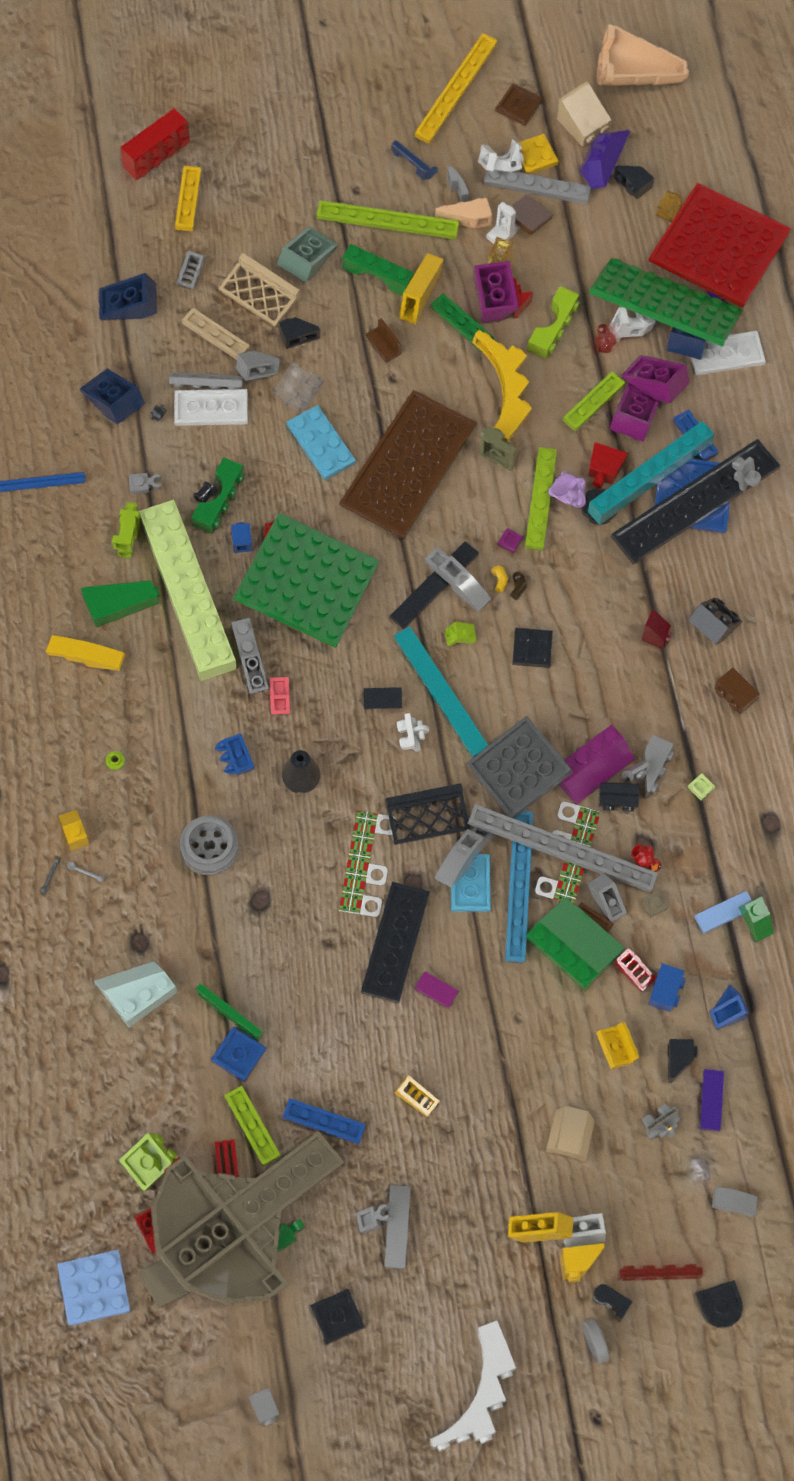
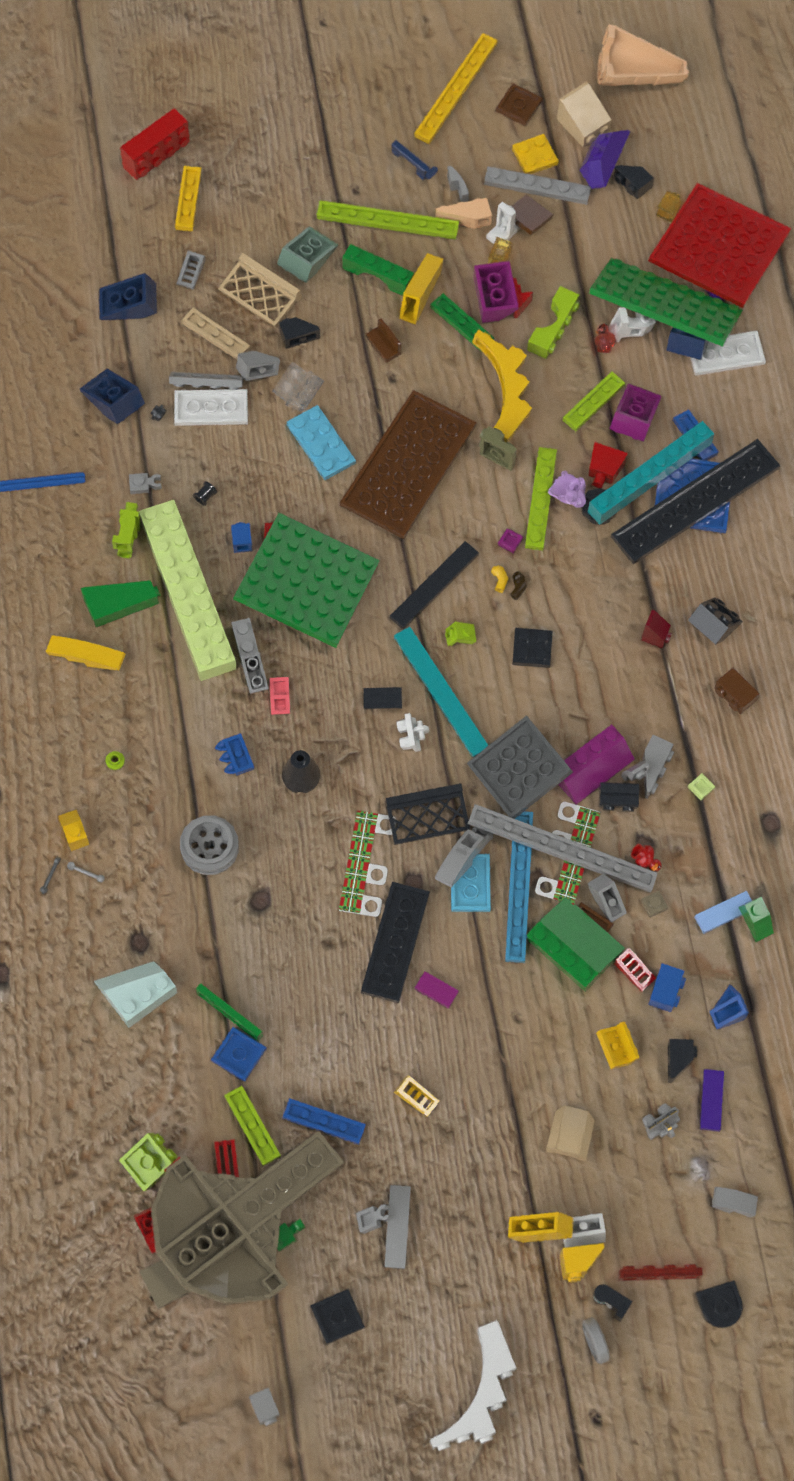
light blue plate [57,1250,131,1326] -> none
green arch [191,457,245,534] -> none
light grey slope [424,547,491,612] -> none
white tile [478,139,523,172] -> none
magenta slope [622,355,690,403] -> none
light grey hips [732,457,761,492] -> none

